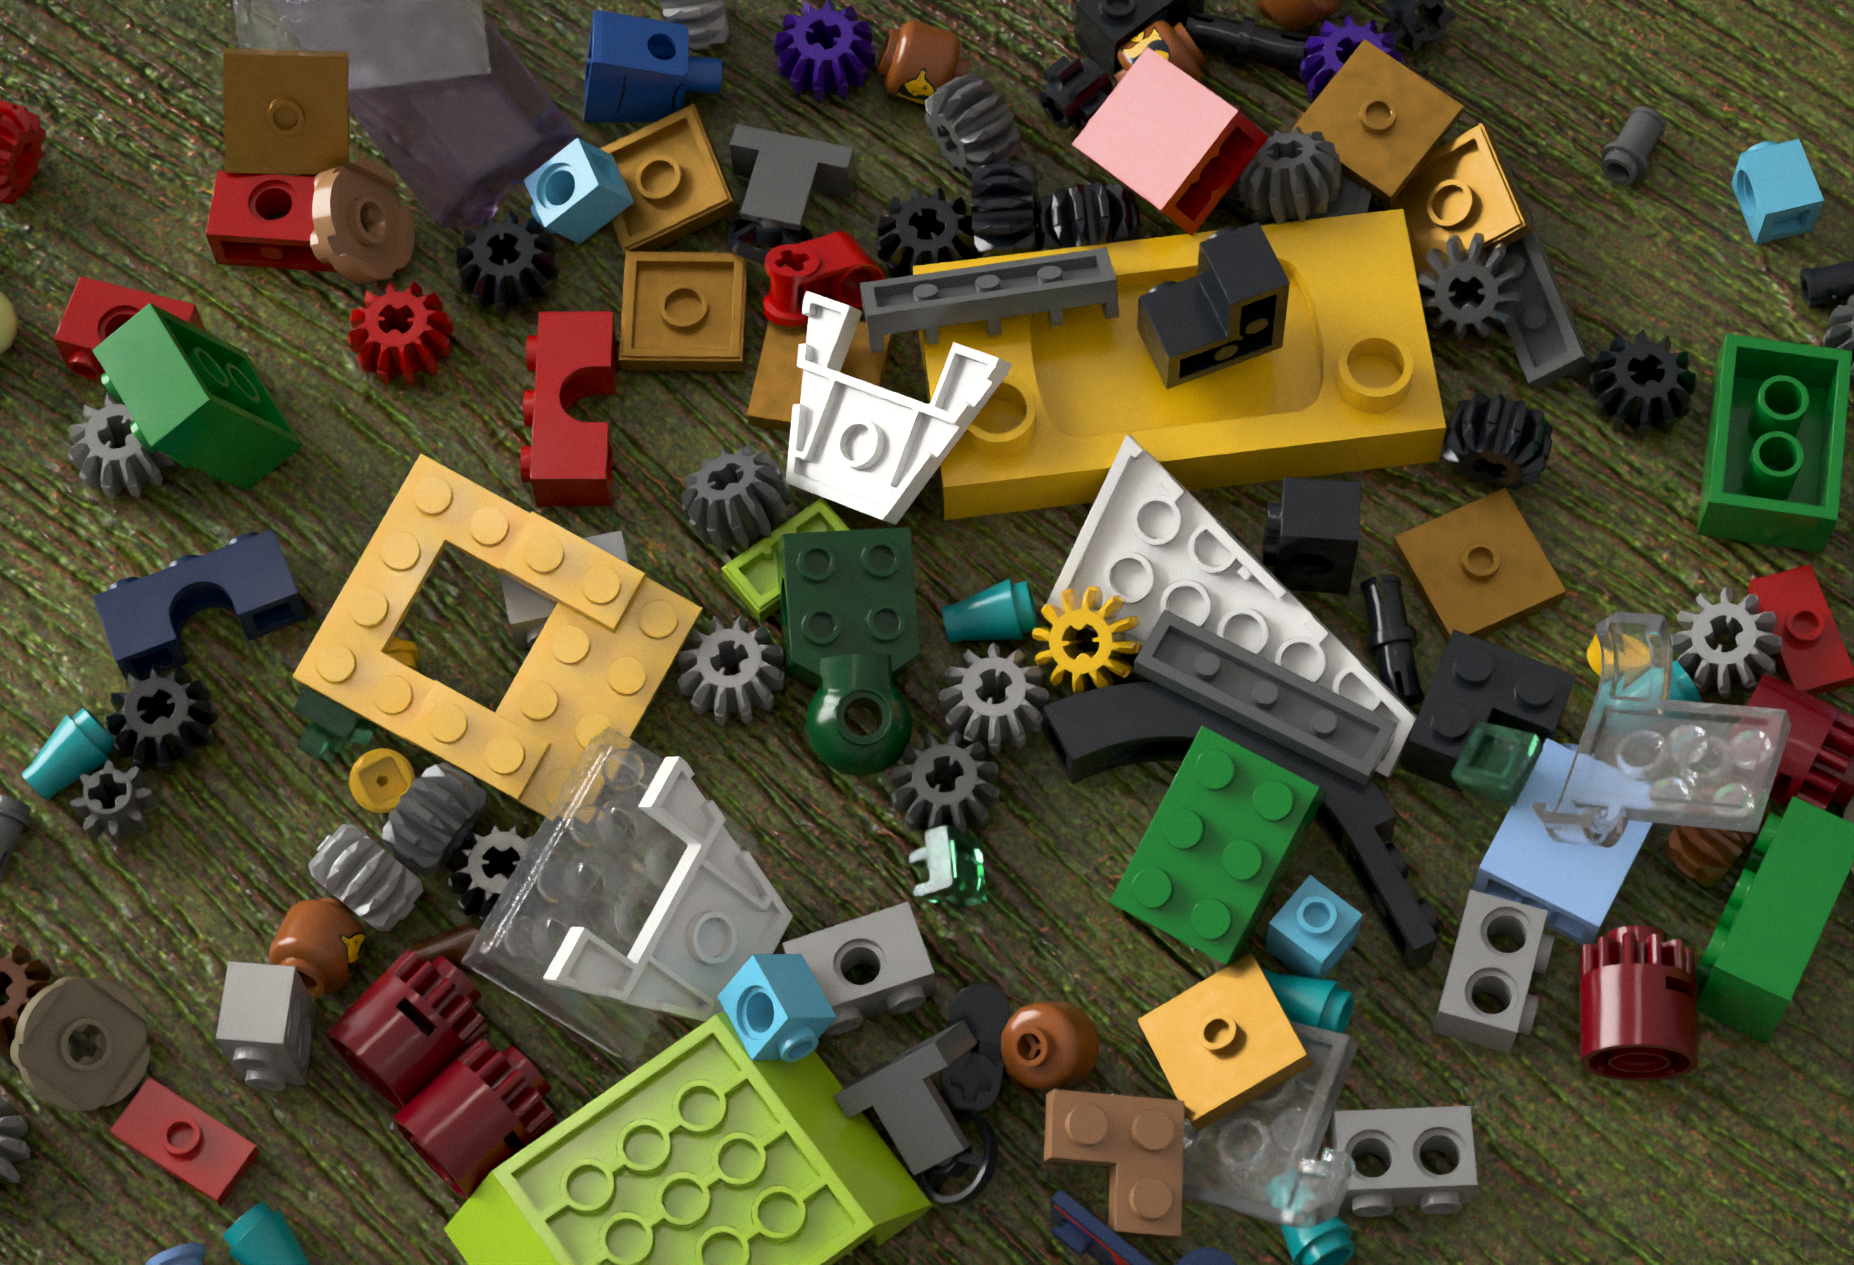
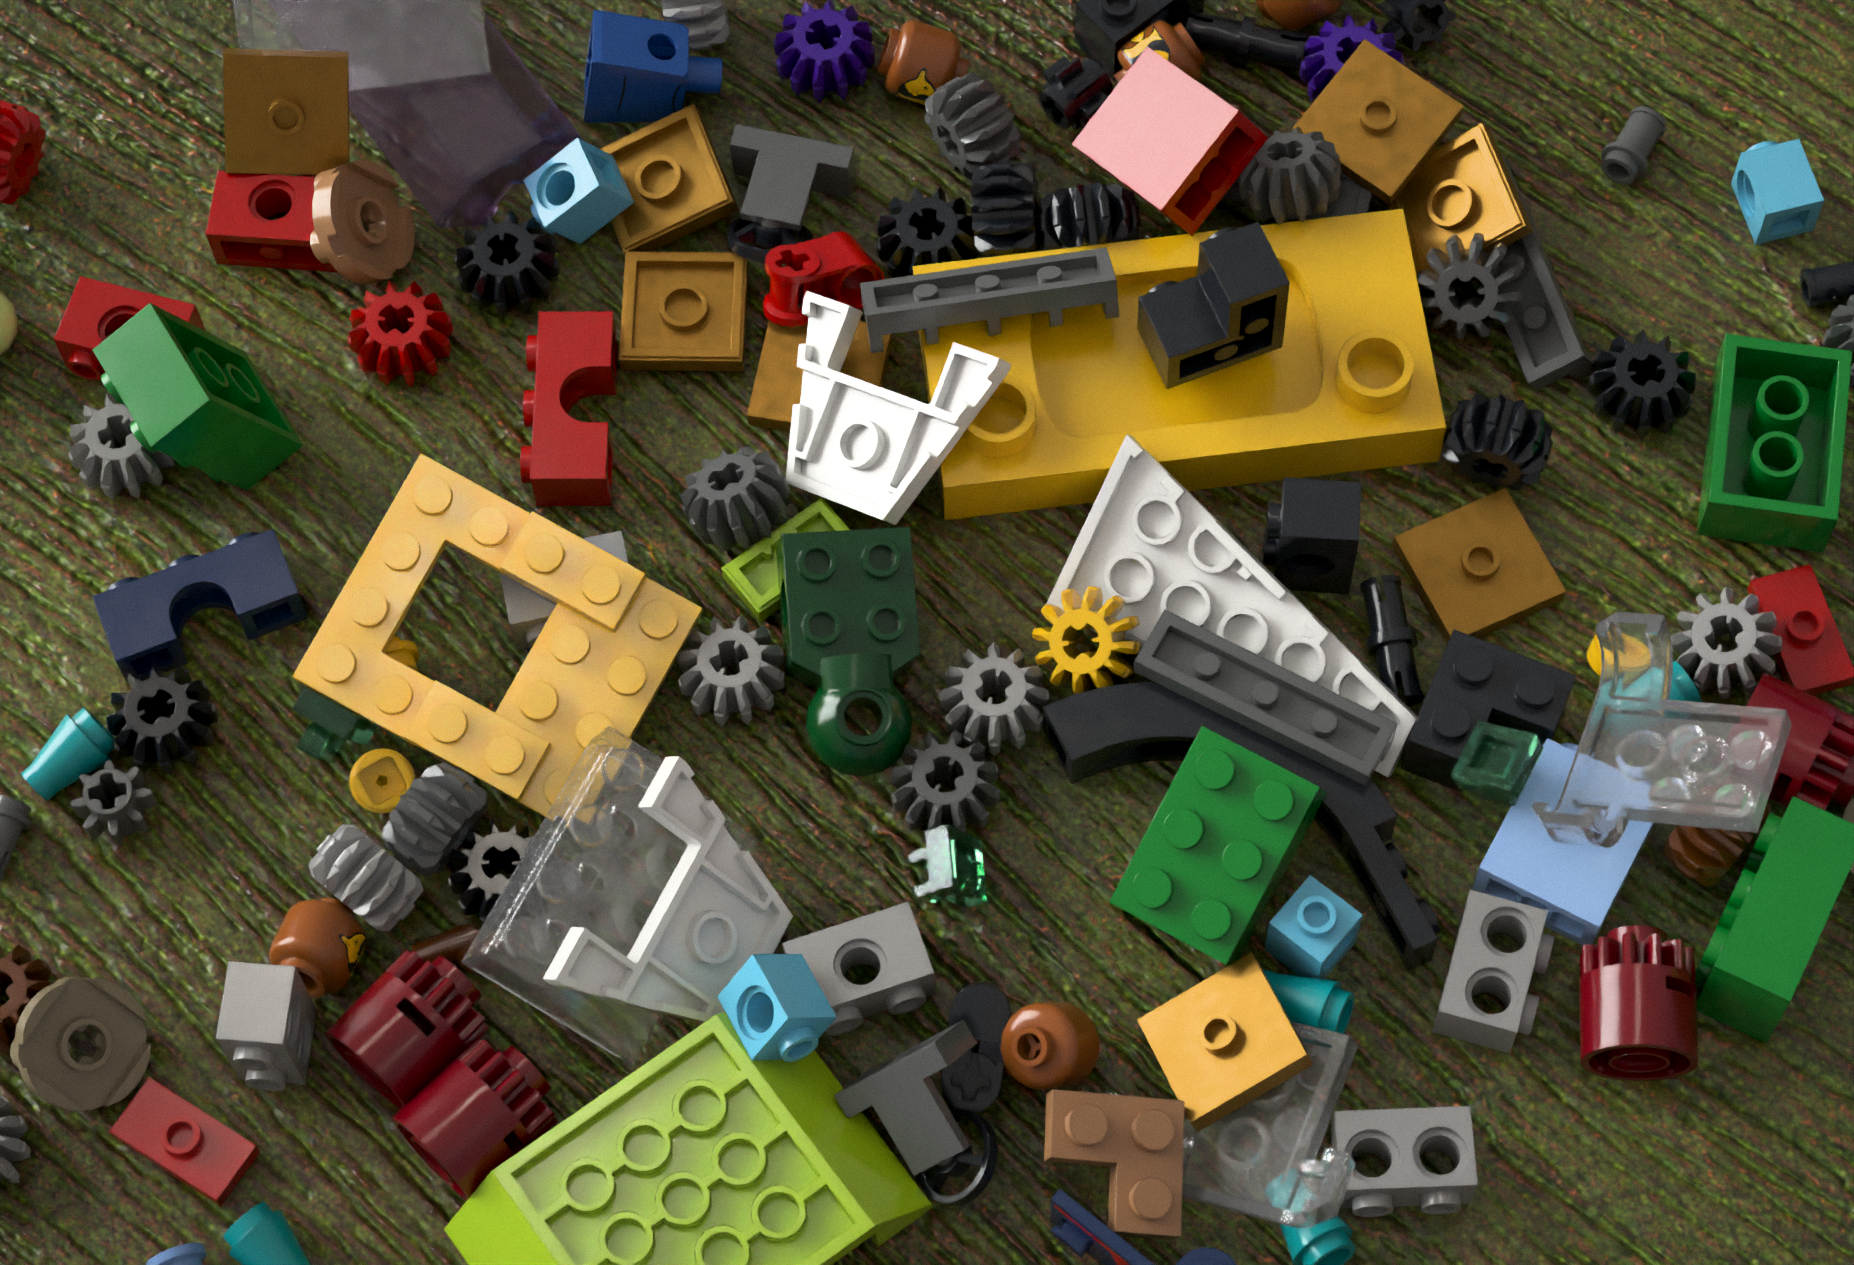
teal cone [942,578,1039,644] -> none

